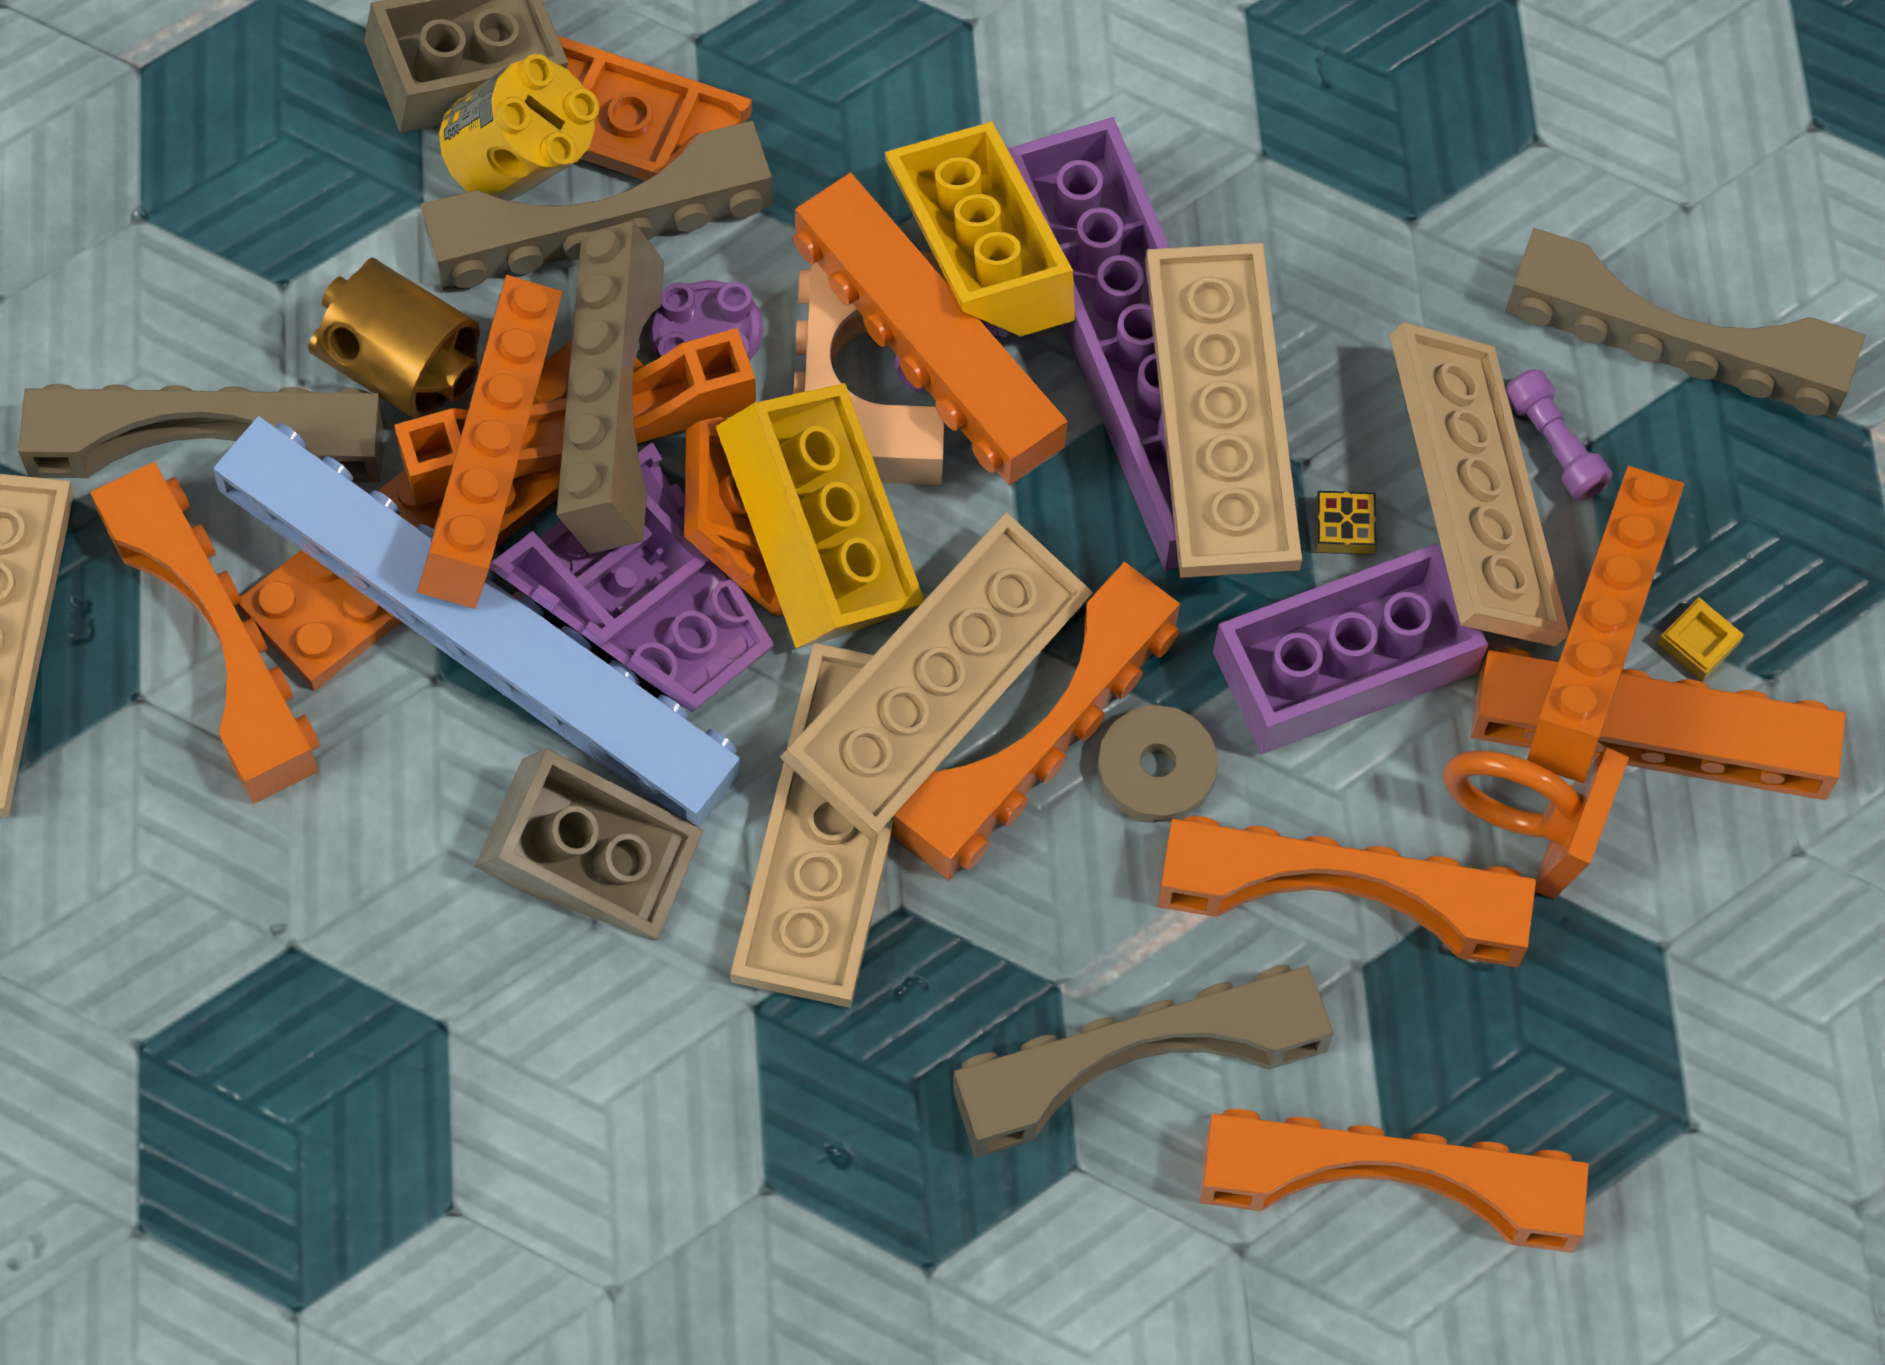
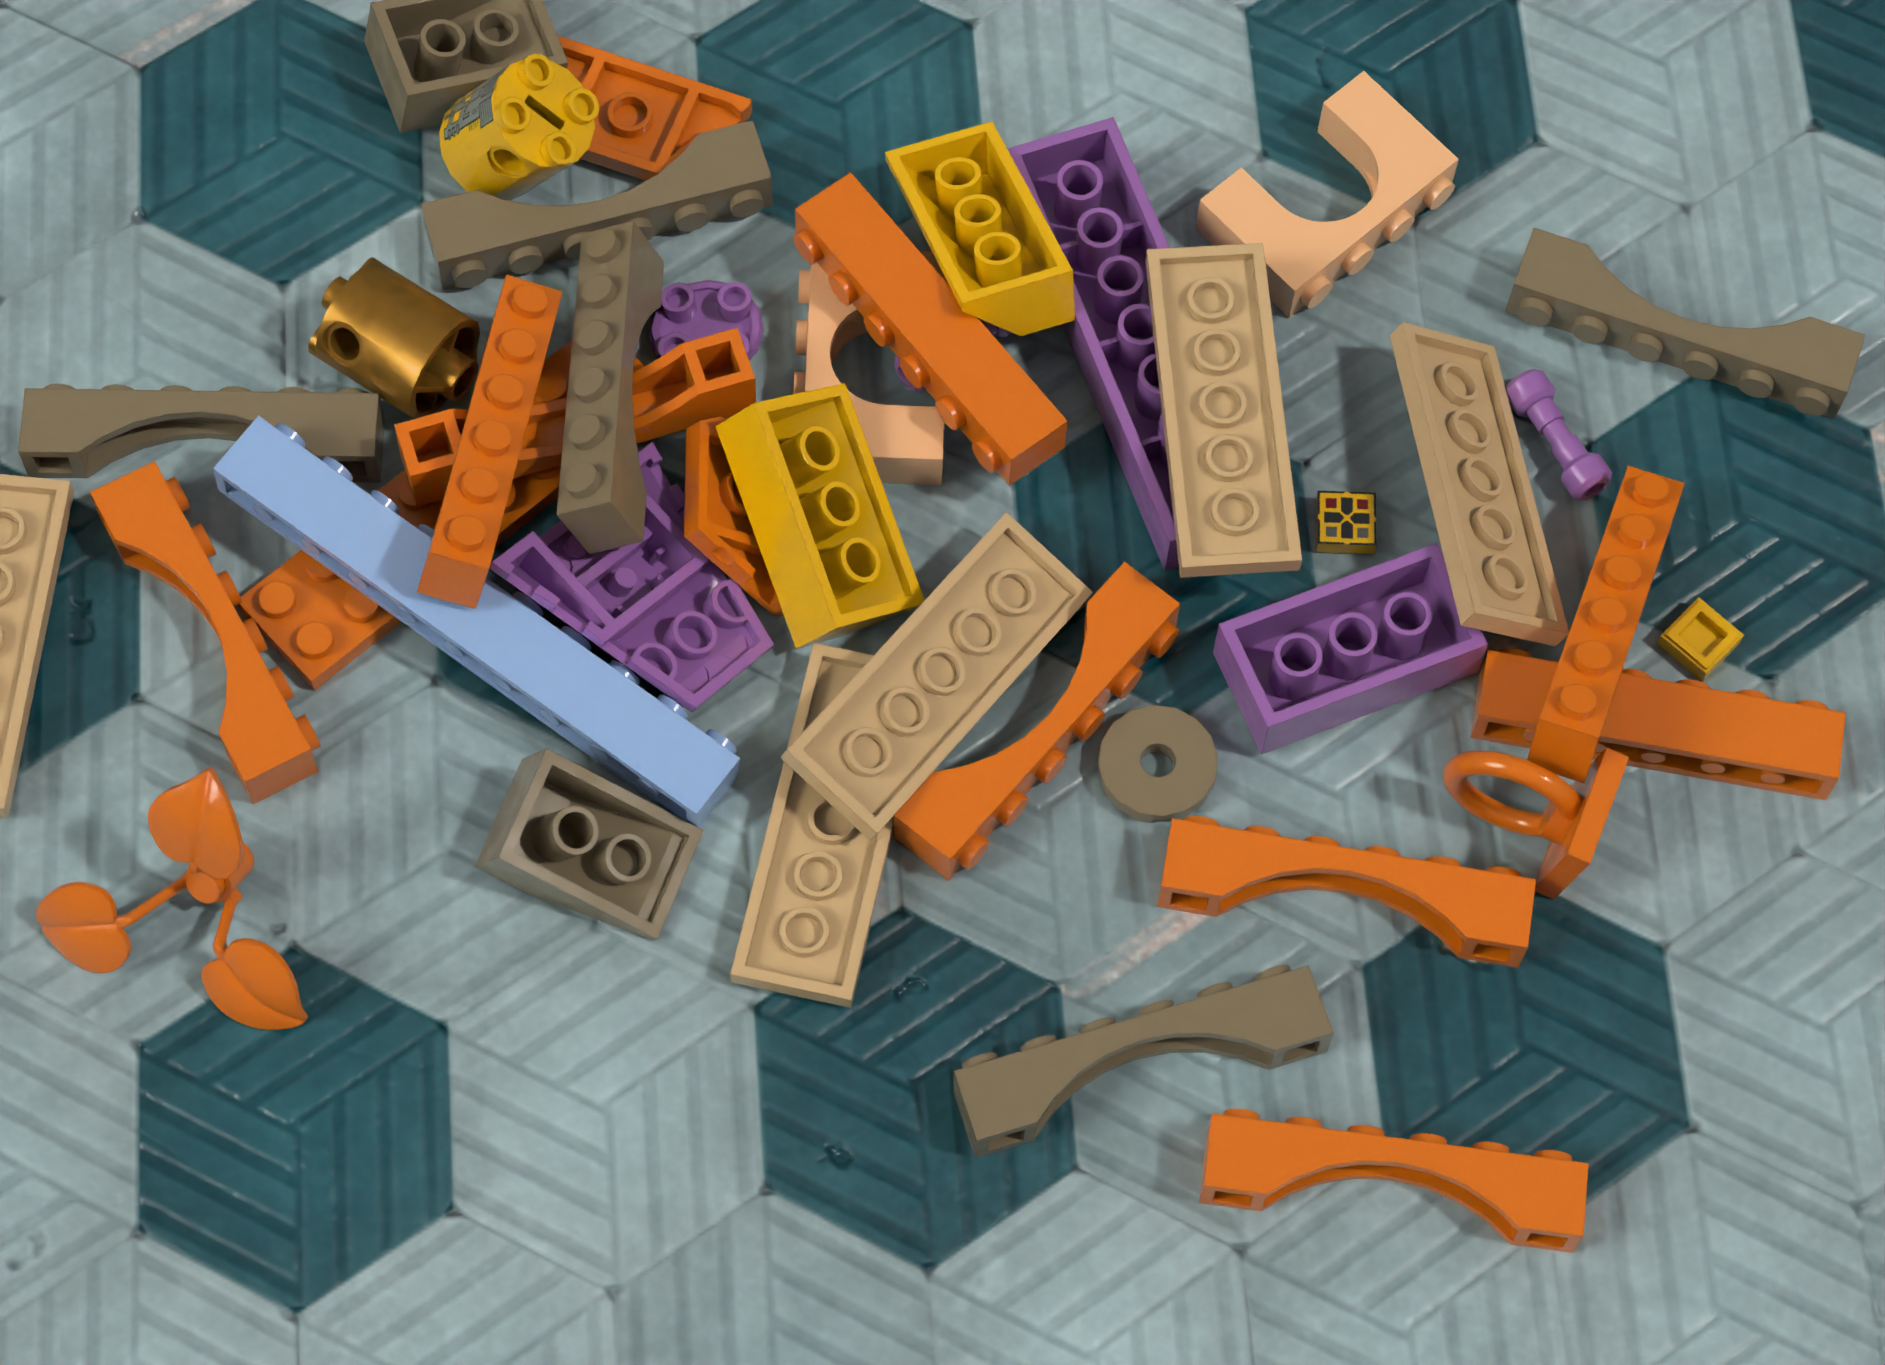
none -> orange plant [36,768,308,1030]
none -> light nougat arch [1195,71,1459,318]

